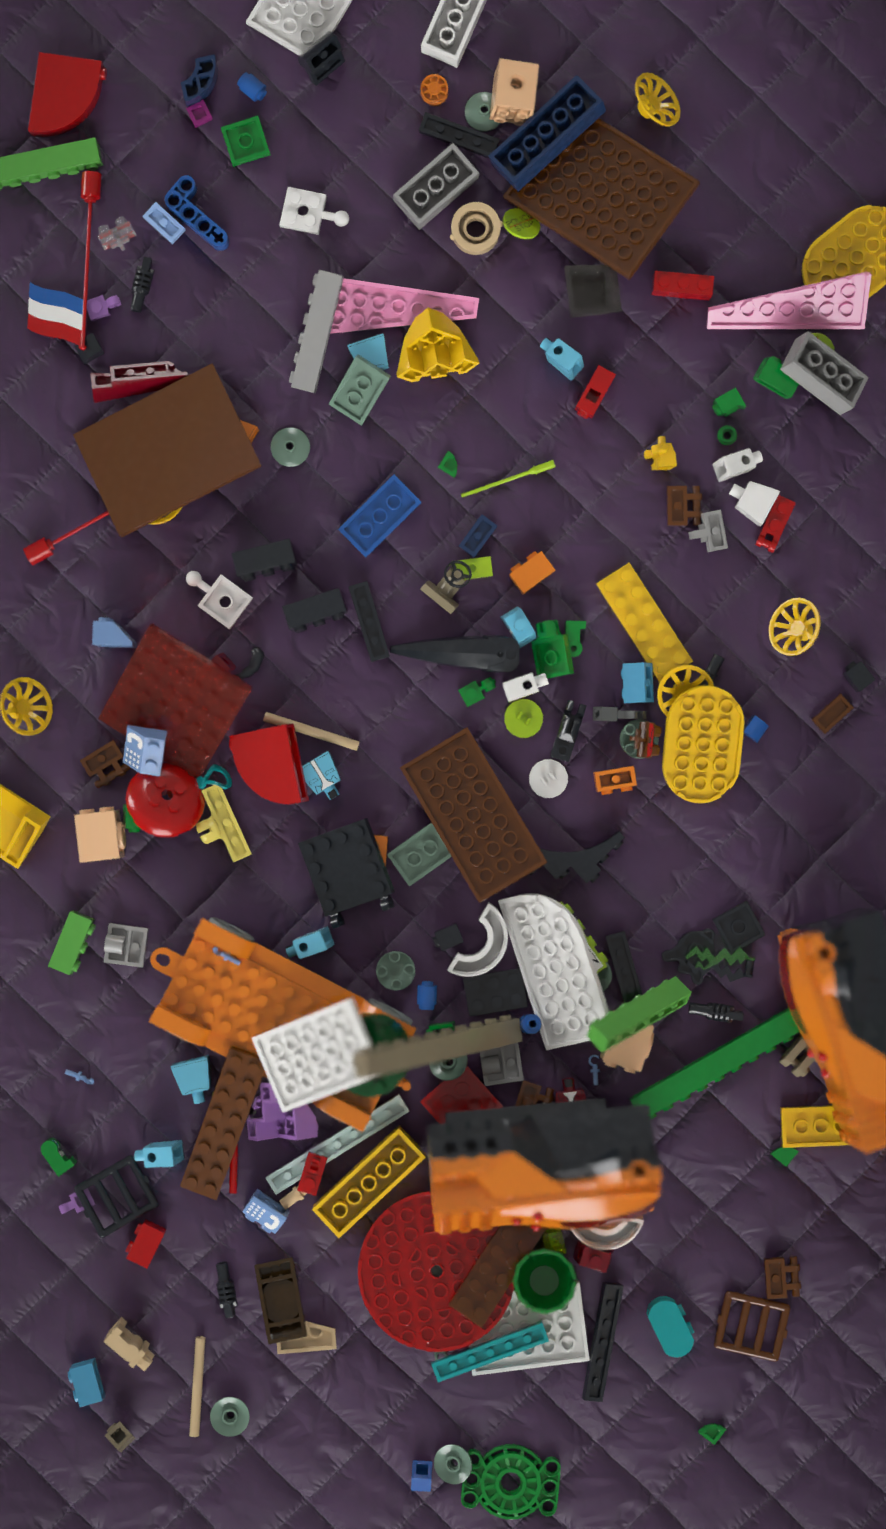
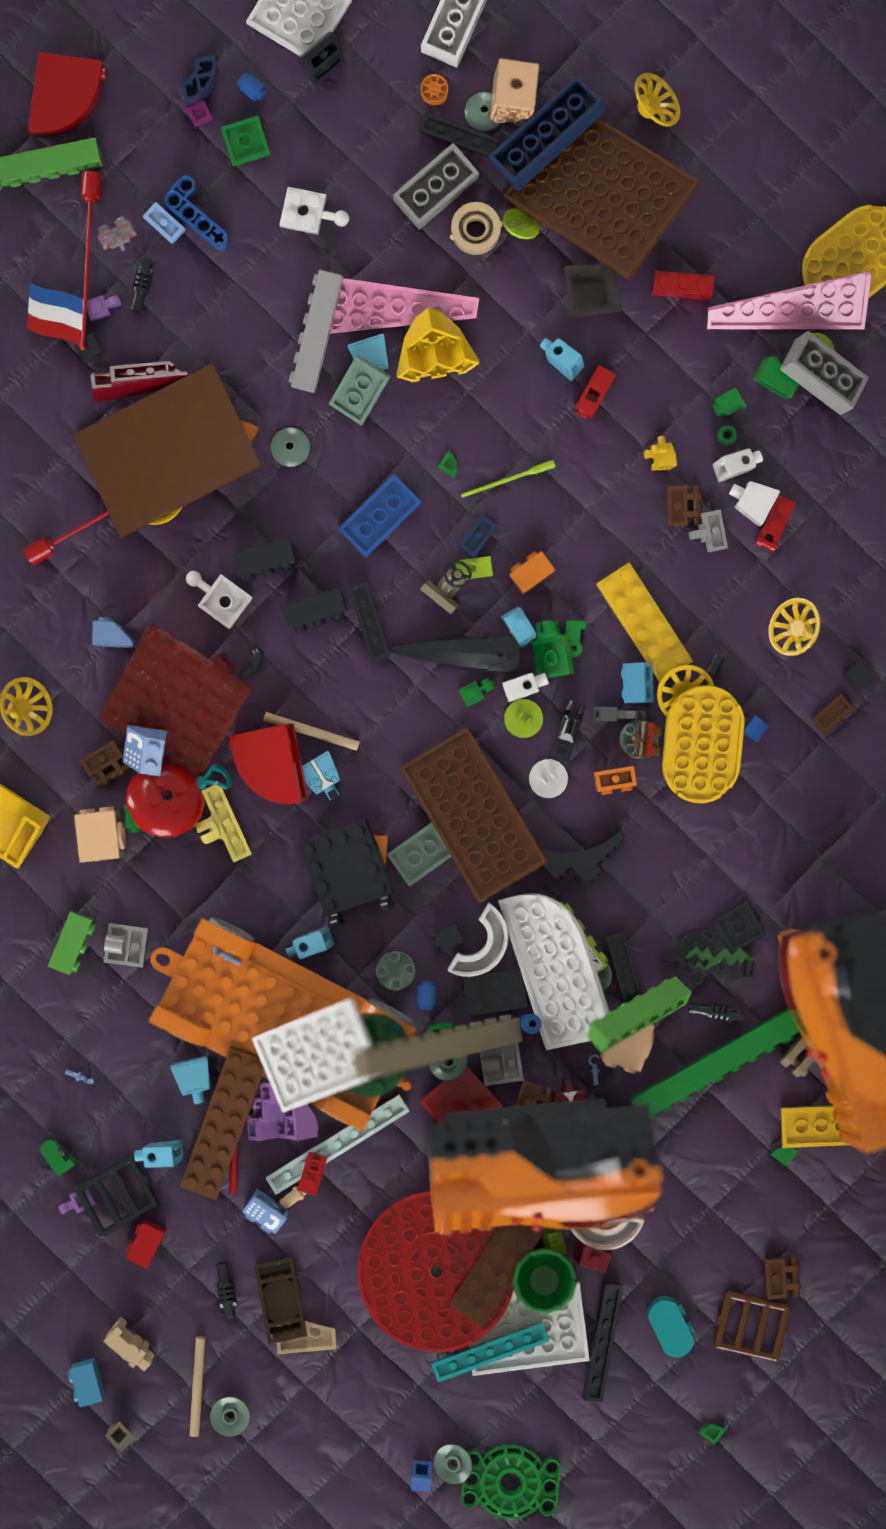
yellow brick [312,1125,426,1238] -> none

